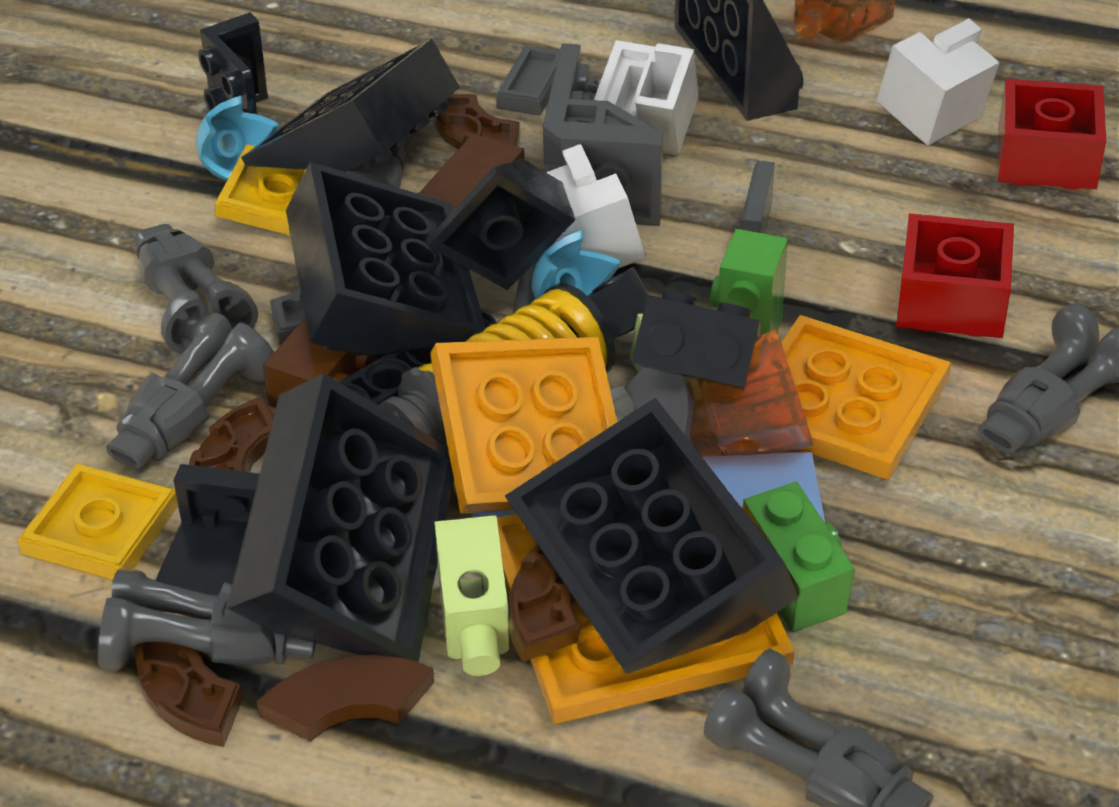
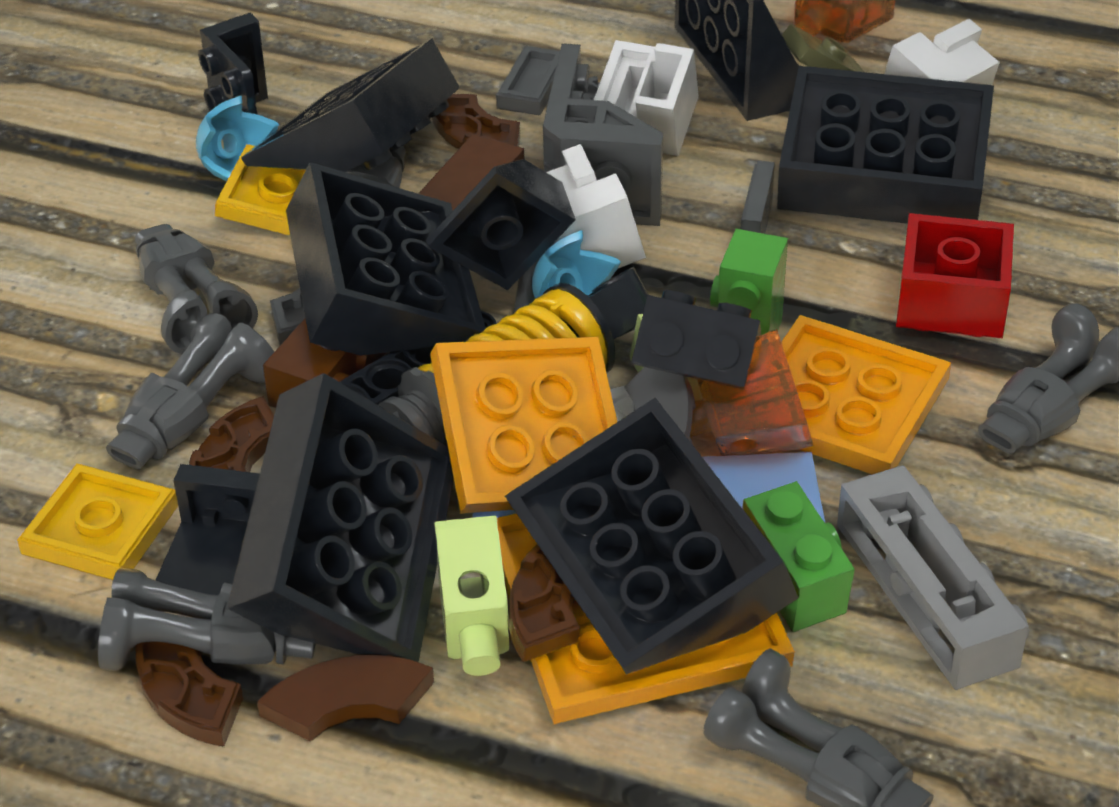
red brick [998,78,1106,190] -> none
none -> black slope [777,66,994,224]
none -> olive plate [782,23,864,72]
none -> light grey brick [837,465,1029,690]

